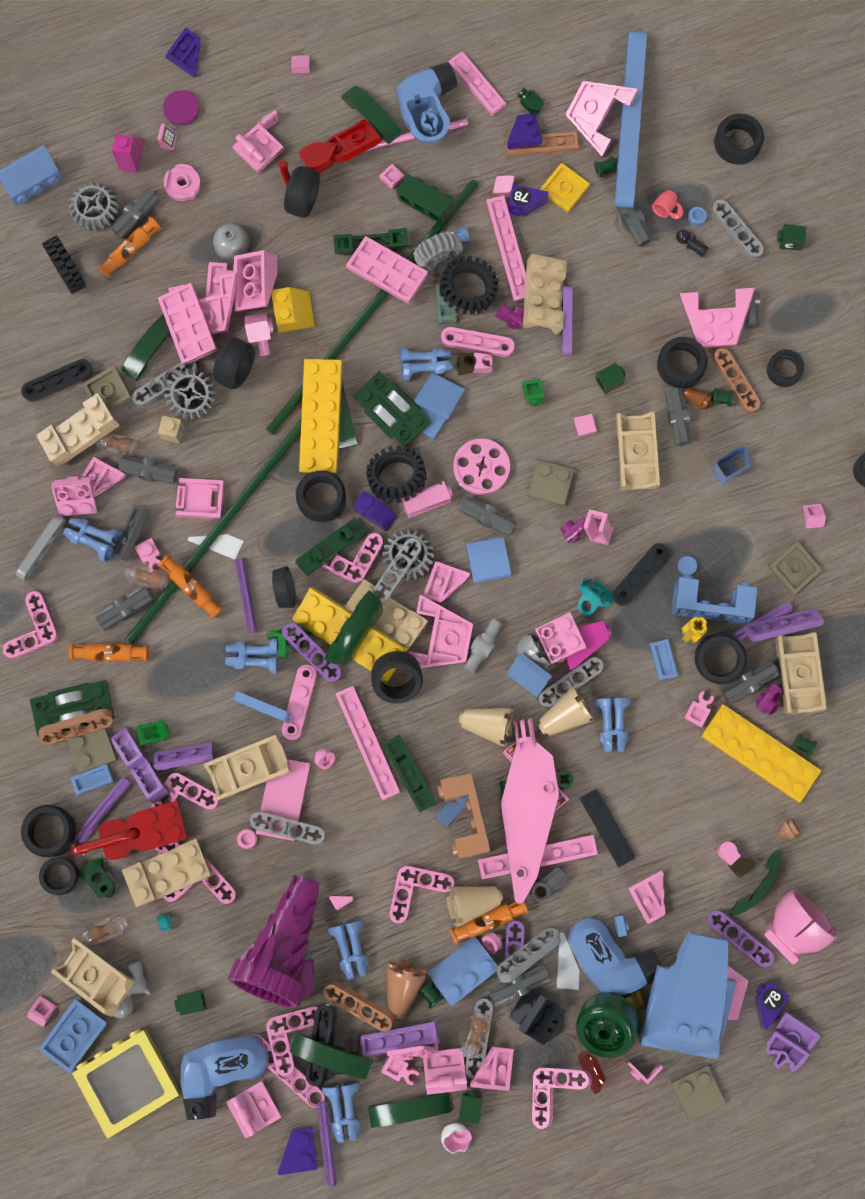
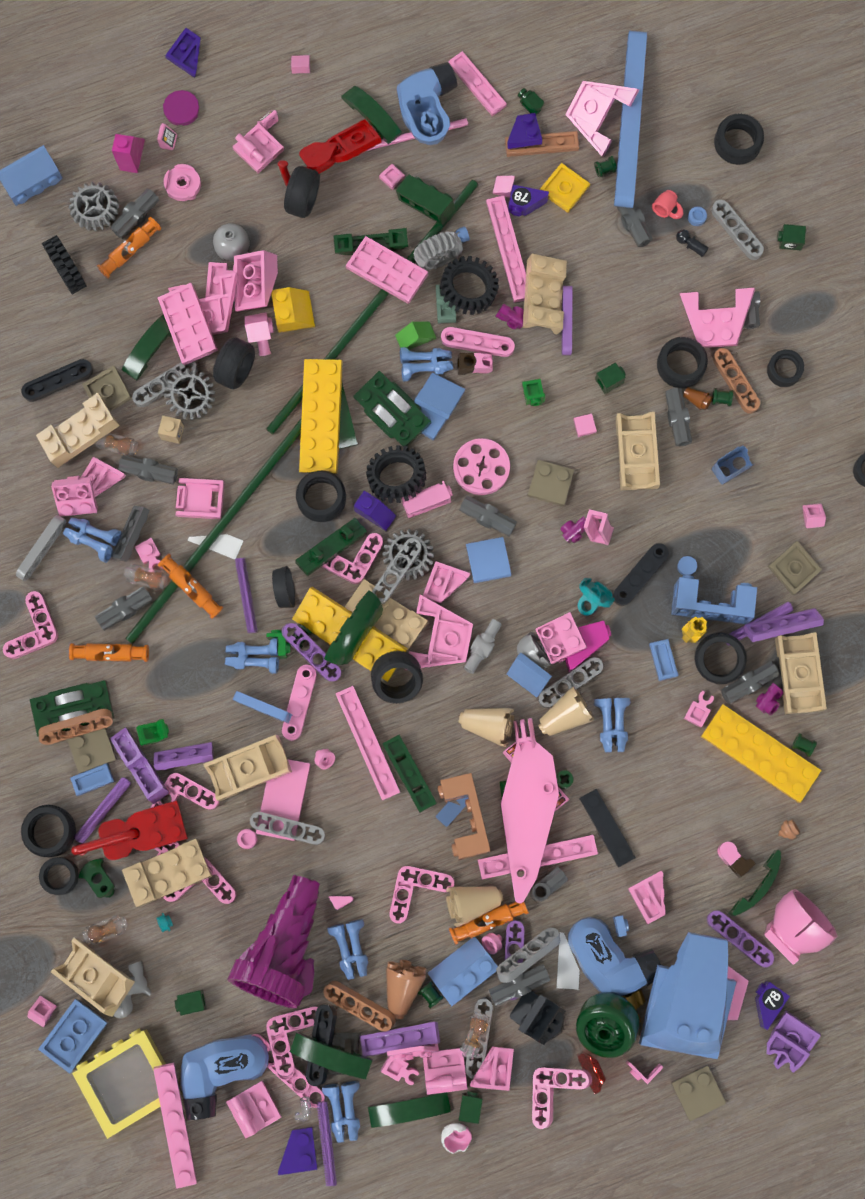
none -> bright pink plate [153,1063,197,1189]
none -> clear arm [295,1097,312,1123]
none -> bright green slope [395,322,436,350]

